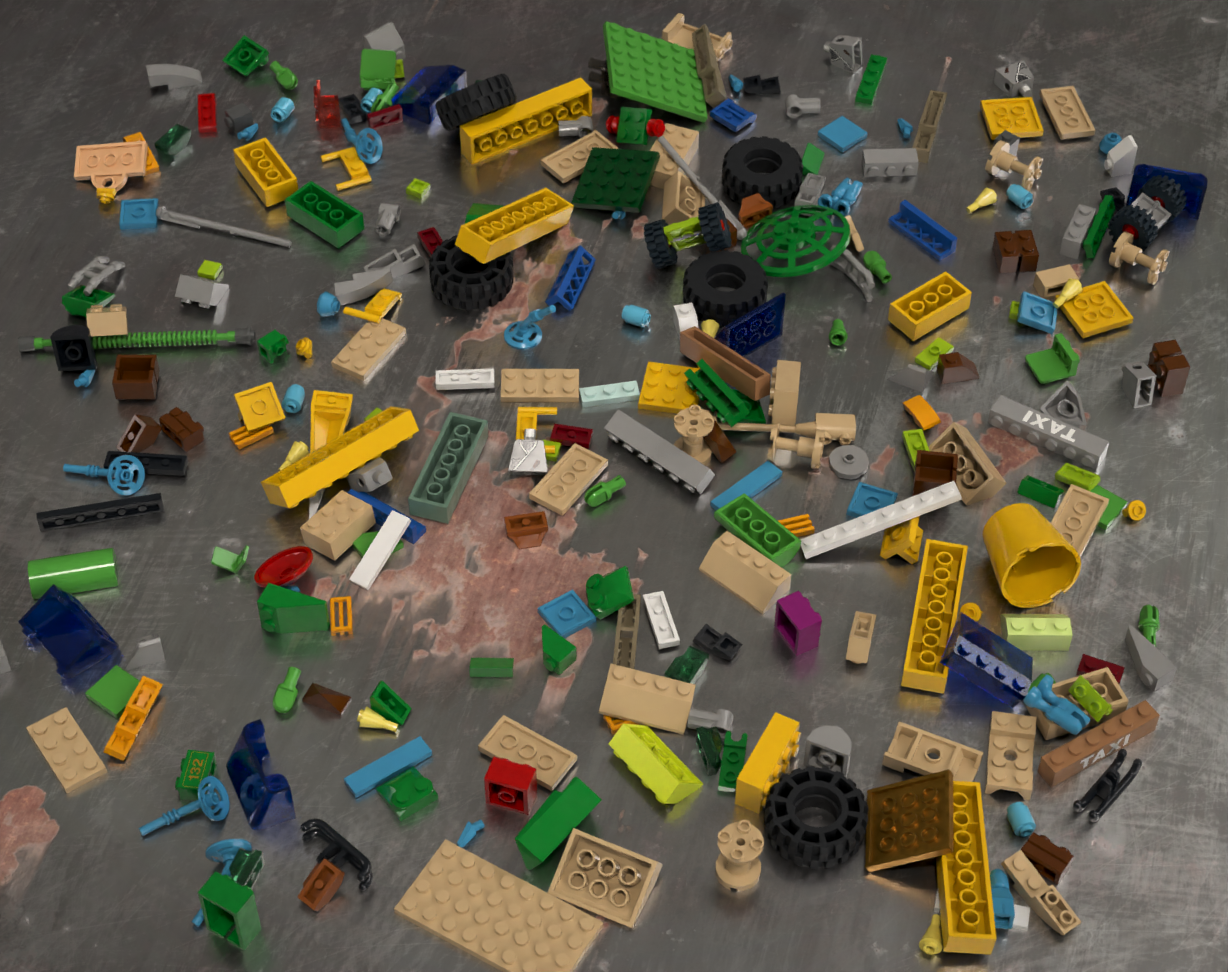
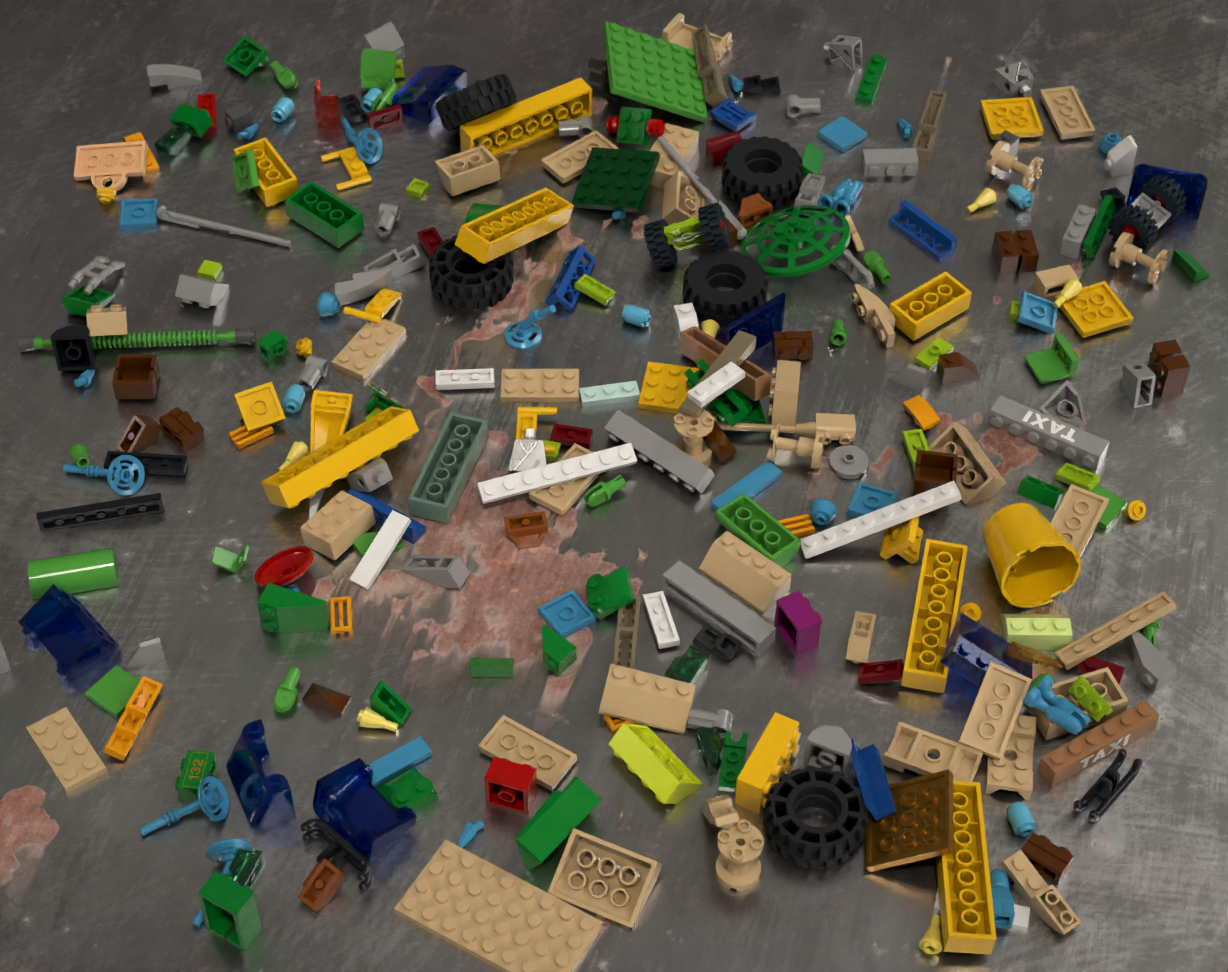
none -> bright green cone [69,444,89,468]
none -> green brick [169,104,213,138]
none -> bright green tile [231,150,259,193]
none -> light grey piece [296,355,330,392]
none -> clear blue windscreen [313,758,417,863]
none -> green shield [364,381,407,412]
none -> light grey slope [401,555,470,588]
none -> tan slope [435,145,501,196]
none -> white plate [477,443,637,504]
none -> lime plate [574,274,616,306]
none -> light grey brick [662,561,776,656]
none -> dark tan slope [679,330,756,417]
none -> white plate [687,361,745,408]
none -> tan slope [701,794,739,828]
none -> dark red brick [705,131,742,167]
none -> reddish brown brick [772,331,814,361]
none -> dark azure cone [810,498,837,525]
none -> tan slope [851,284,895,348]
none -> blue fence [851,739,897,820]
none -> dark red plate [858,659,904,684]
none -> tan plate [958,662,1032,760]
none -> clear orange piece [1005,641,1064,668]
none -> tan tile [1055,591,1177,670]
none -> green slope [1172,250,1209,282]

